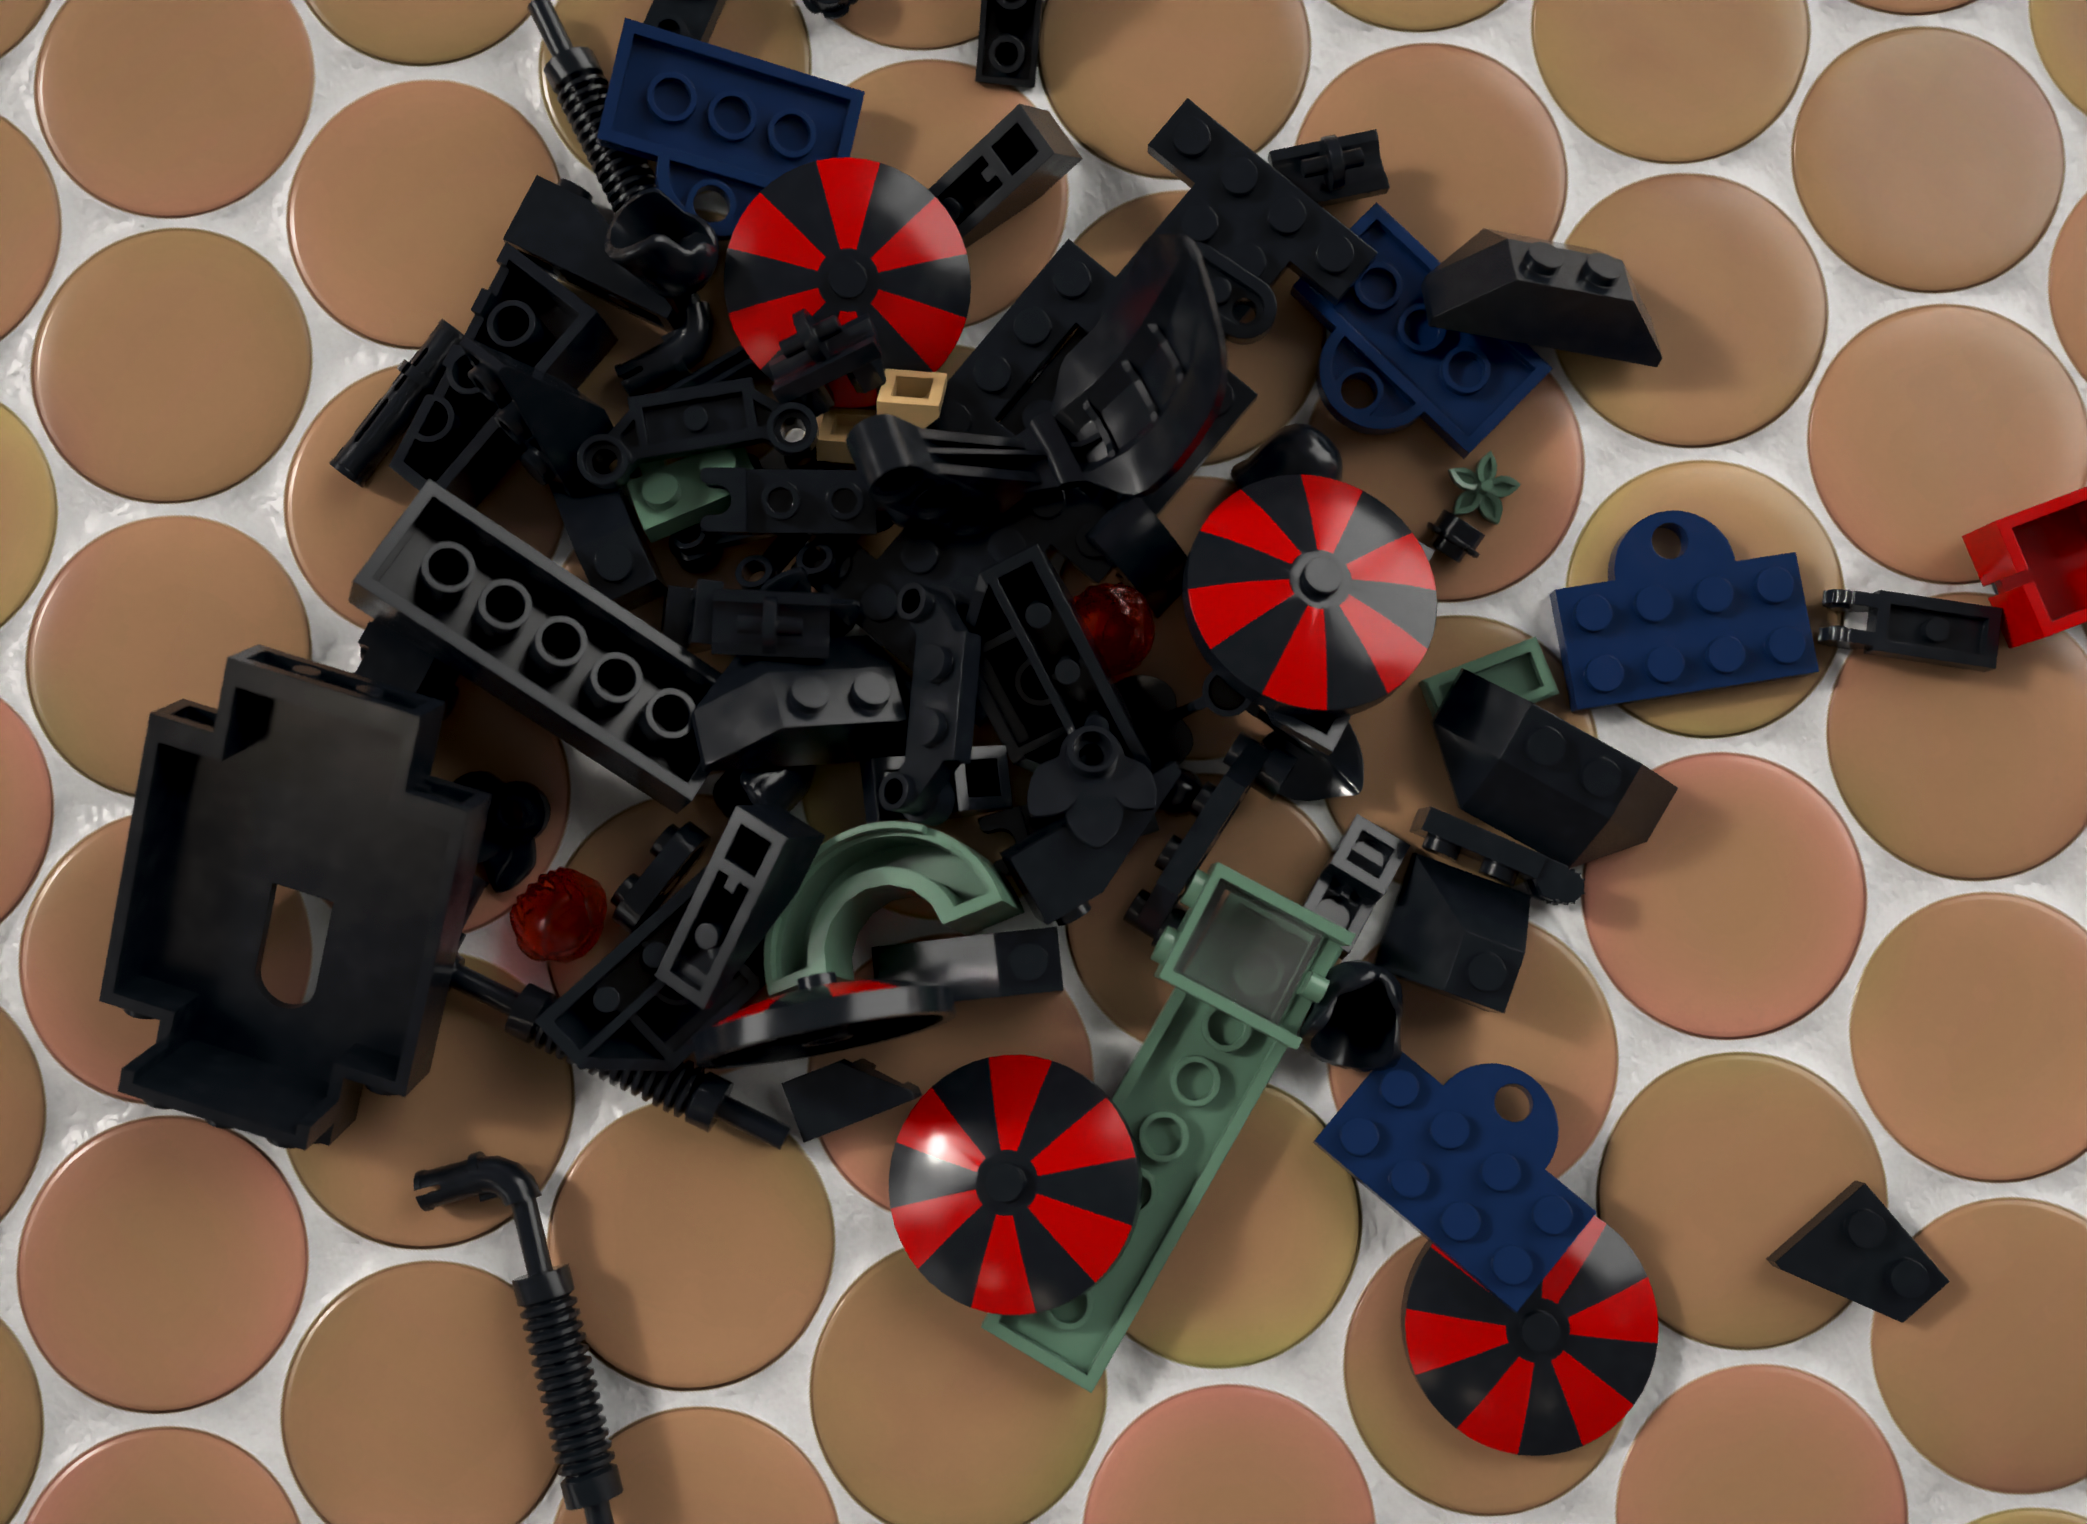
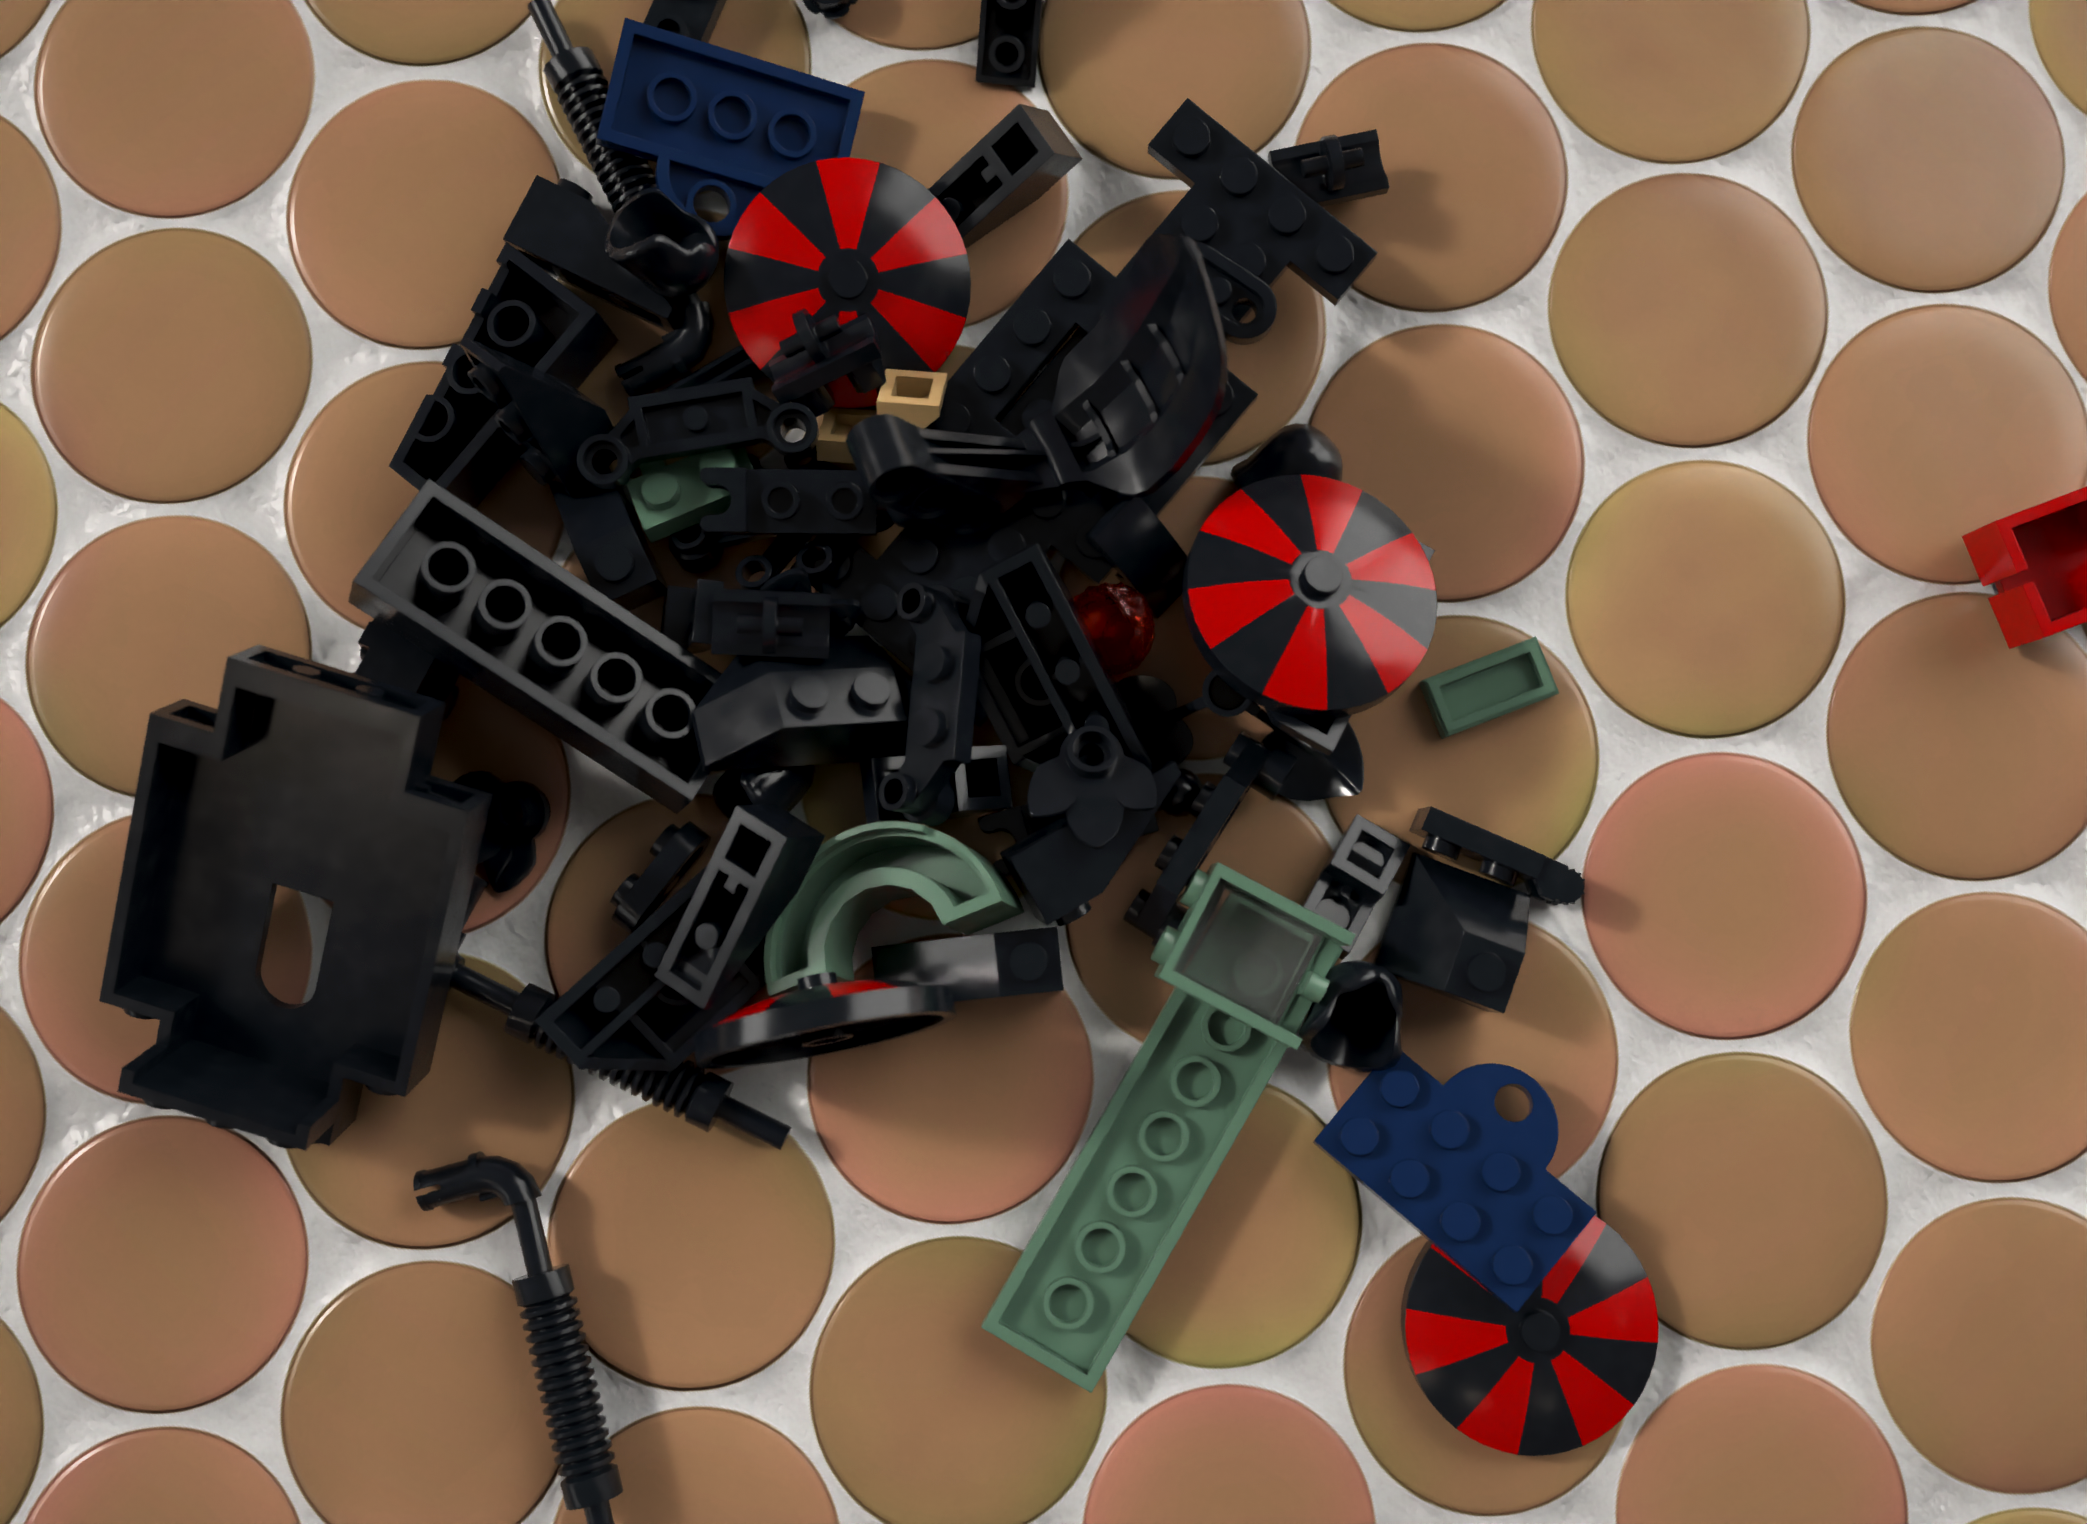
black pin [329,319,464,488] -> none
clear red hair [510,866,608,964] -> none
black slope [782,1058,922,1142] -> none
dish [889,1055,1142,1315] -> none
dark blue plate [1290,202,1553,459] -> none
black wedge [1421,228,1663,367] -> none
black plate [1427,509,1485,563] -> none
black wedge [1431,668,1678,869] -> none
sand green plant [1447,451,1521,525] -> none
dark blue plate [1549,510,1819,713] -> none
black wing [1766,1181,1950,1323] -> none
black hinge [1818,589,2003,672] -> none

